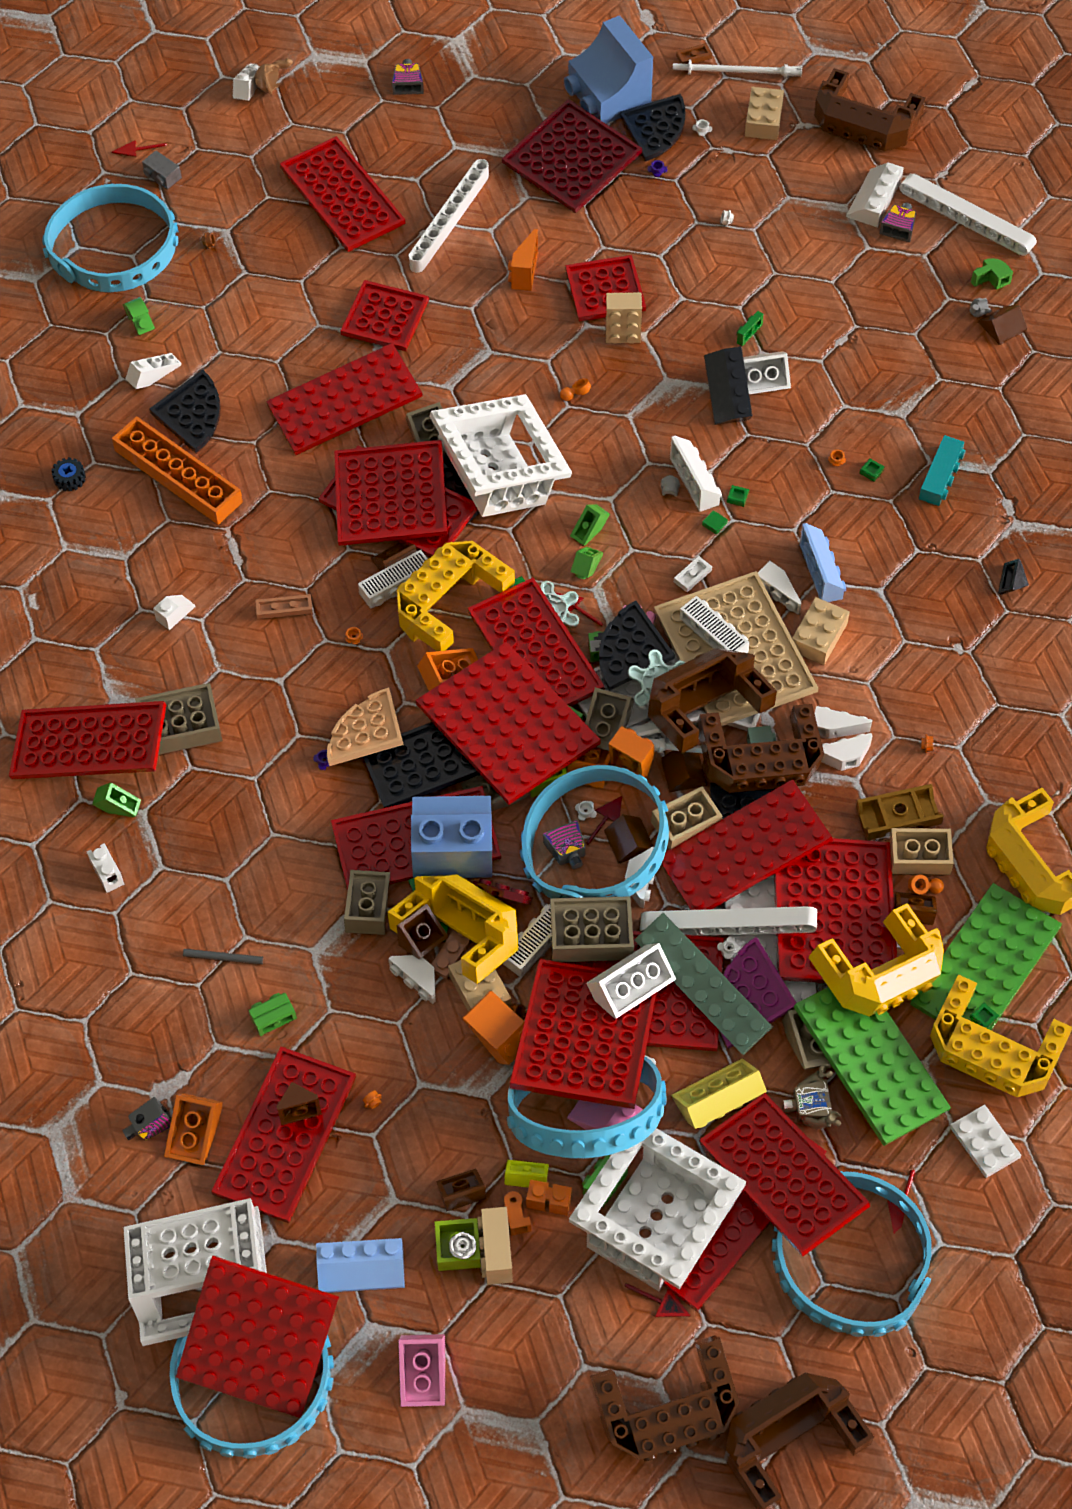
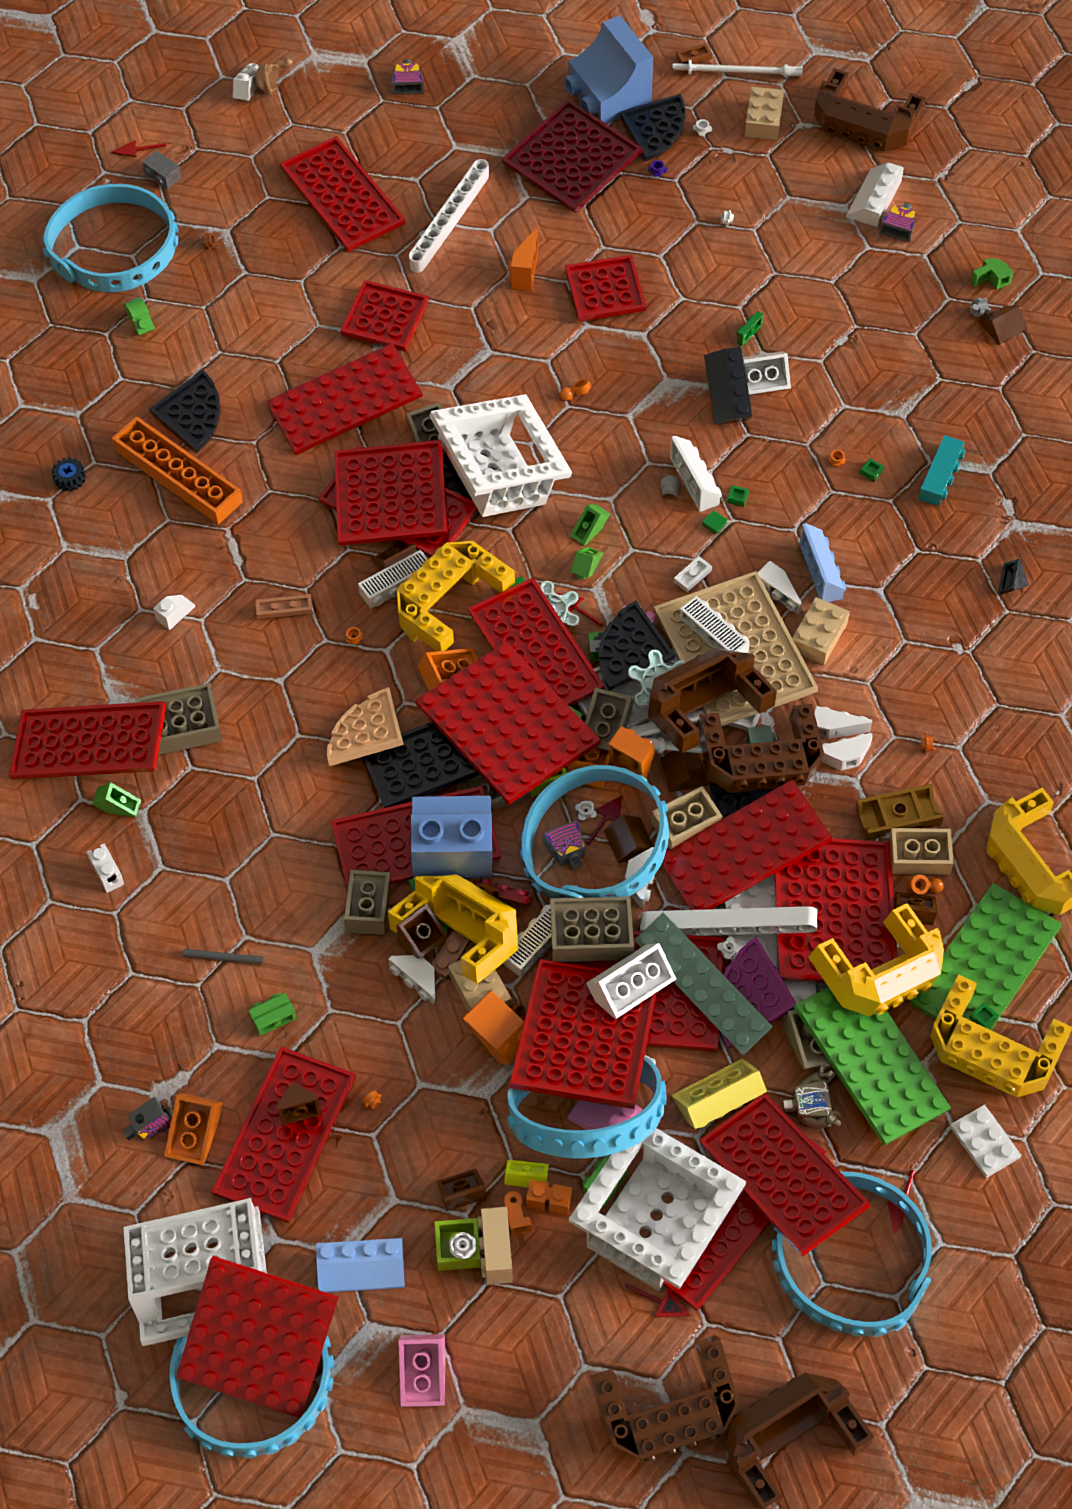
white slope [126,353,182,389] -> none
dark purple plate [313,750,329,770] -> none
tan brick [606,293,642,344] -> none
white beam [899,173,1037,256] -> none

